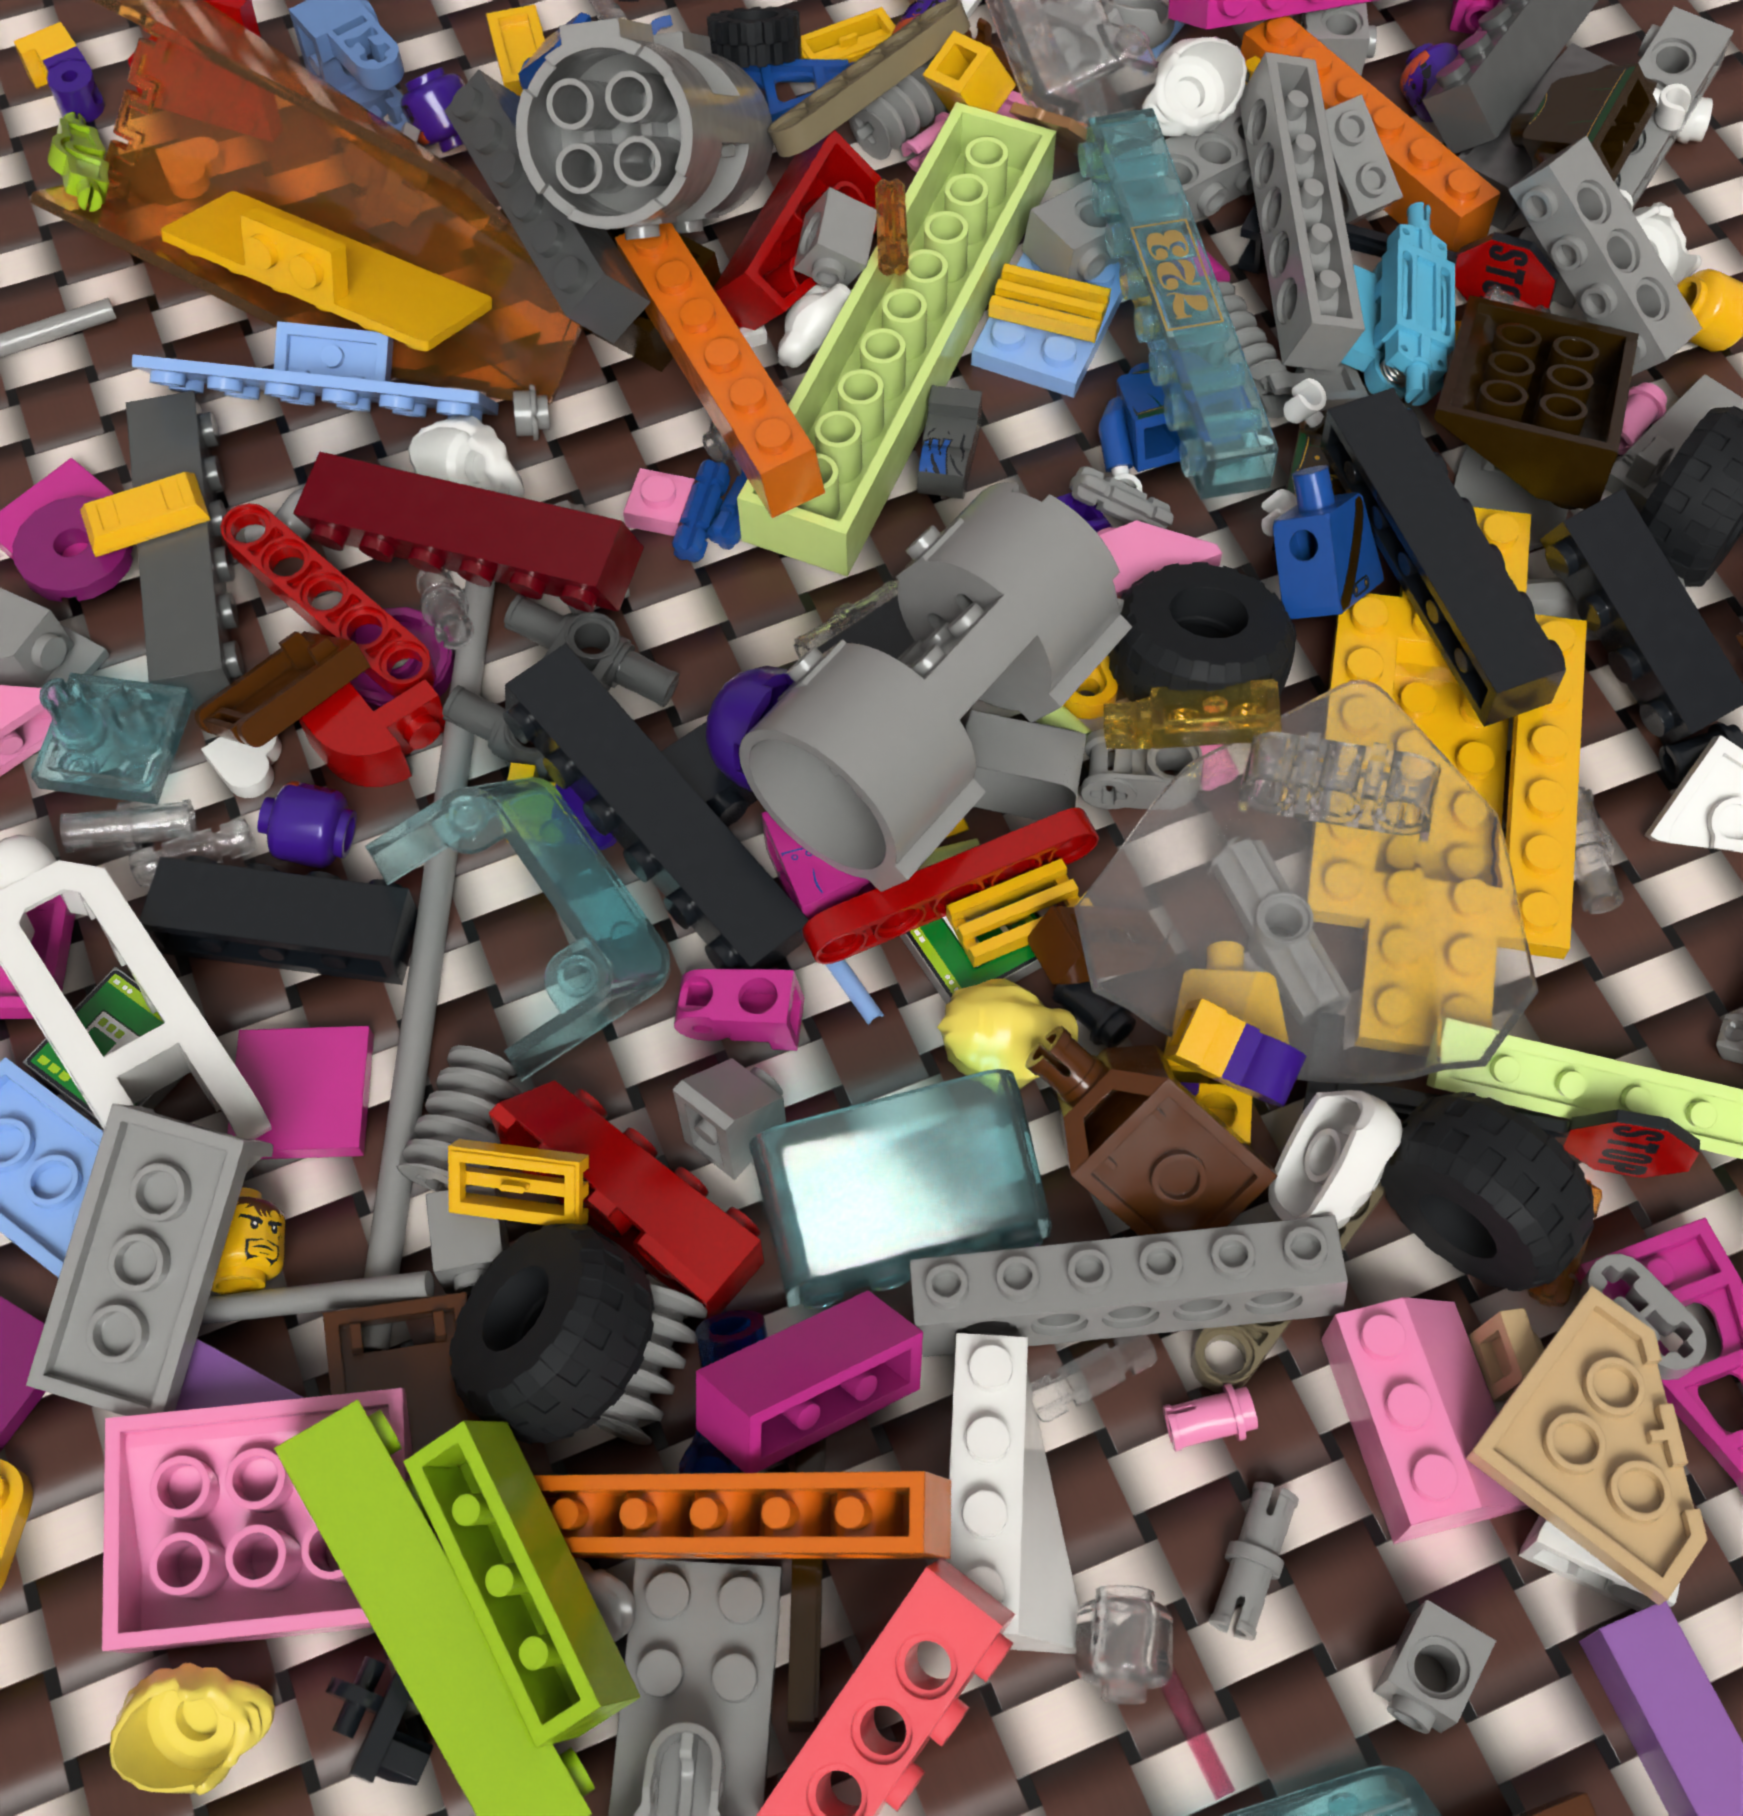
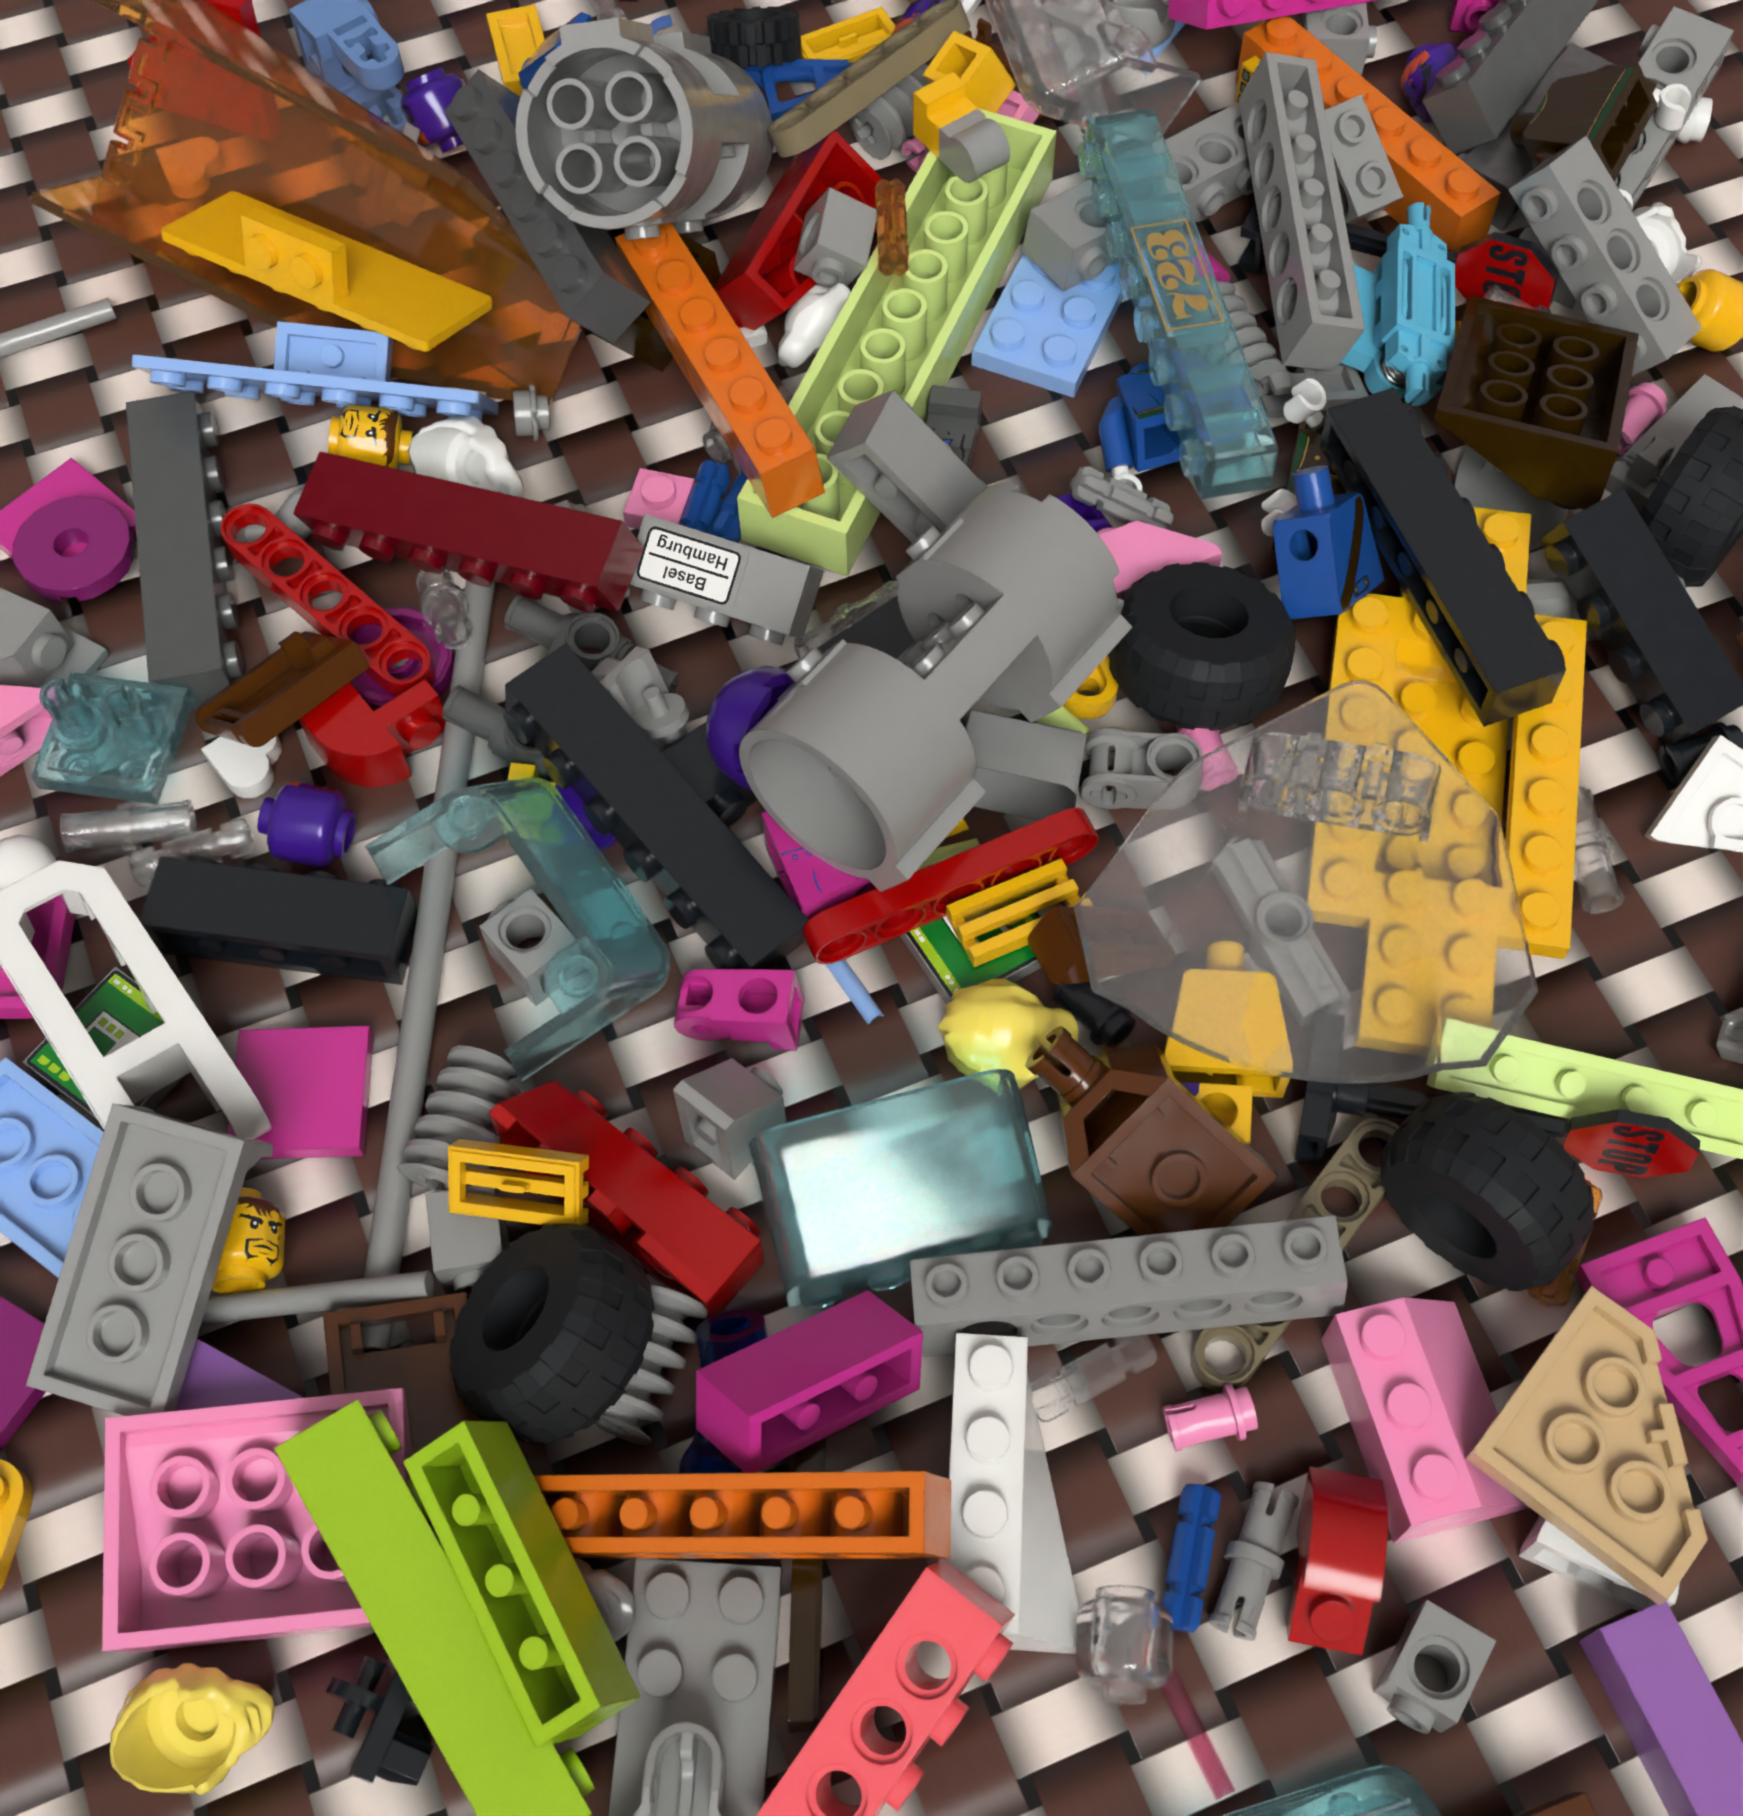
leg [13,22,105,123] -> none
lime piece [47,112,110,212] -> none
yellow tile [80,472,211,557] -> none
yellow tile [988,263,1111,343] -> none
medium nougat piece [1009,102,1129,165] -> none
clear yellow hinge [1103,679,1282,750] -> none
white hair [1142,36,1248,137] -> none
leg [1162,998,1307,1107] -> none
white piece [1268,1090,1403,1230] -> none
tan plate [1468,1308,1544,1402] -> none
light grey beam [1580,1254,1707,1380] -> none
none -> yellow head [328,405,413,469]
none -> light grey brick [479,888,586,1006]
none -> light grey hips [591,646,690,751]
none -> light grey brick [630,514,824,645]
none -> light grey brick [827,390,988,543]
none -> leg [913,72,1010,183]
none -> blue axle [1159,1483,1222,1633]
none -> red brick [1286,1466,1388,1656]

